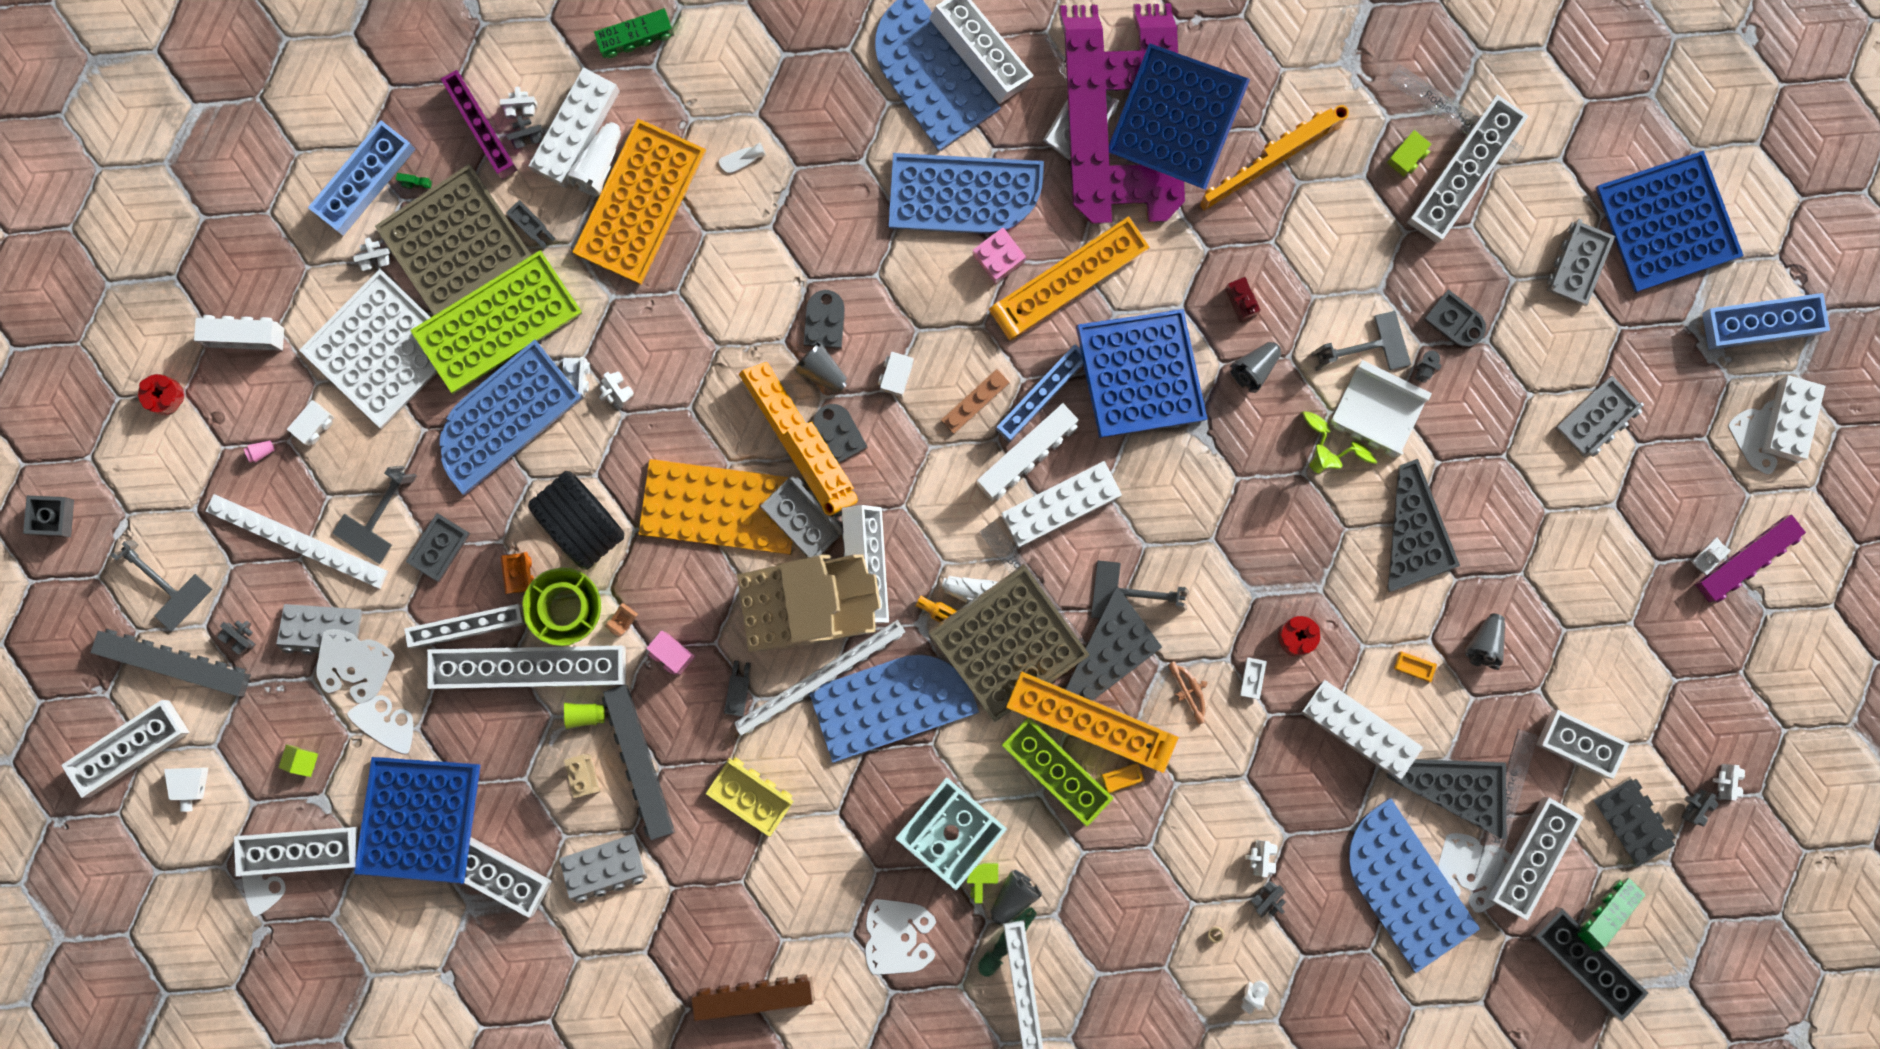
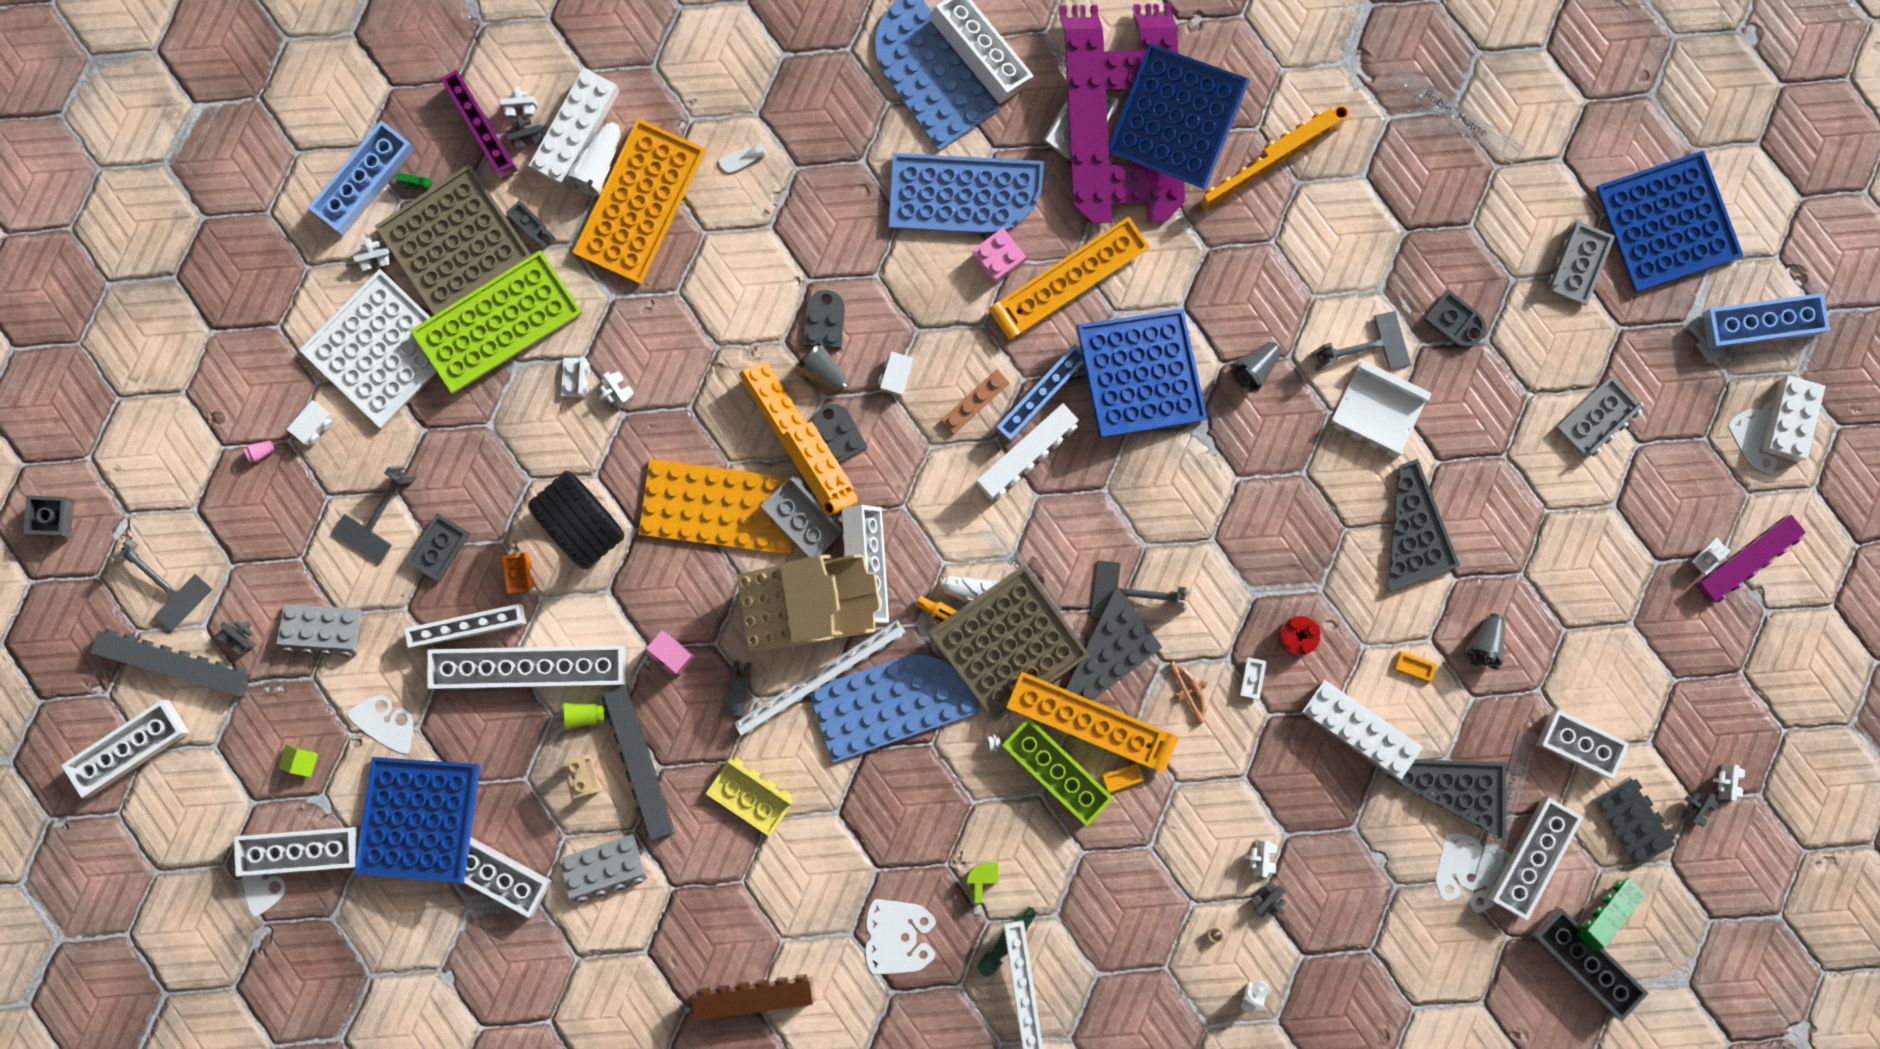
red brick [138,374,184,415] -> none
white torso [164,768,208,812] -> none
white brick [194,315,284,351] -> none
white plate [205,494,389,589] -> none
white piece [317,629,395,703] -> none
medium blue plate [440,340,583,495] -> none
lime cone [523,567,601,646] -> none
green brick [594,8,674,58] -> none
nougat bracket [605,603,638,637] -> none
light aqua piece [895,777,1007,890] -> none
dark grey cone [990,870,1042,925] -> none
white brick [1001,461,1122,549] -> none
dark red hinge [1225,277,1261,322] -> none
lime plant [1300,411,1377,474] -> none
medium blue plate [1348,798,1480,973] -> none
lime brick [1387,130,1431,177] -> none
white brick [1407,94,1528,244] -> none
dark grey hips [1415,350,1442,383] -> none
none -> white plate [985,734,1001,753]

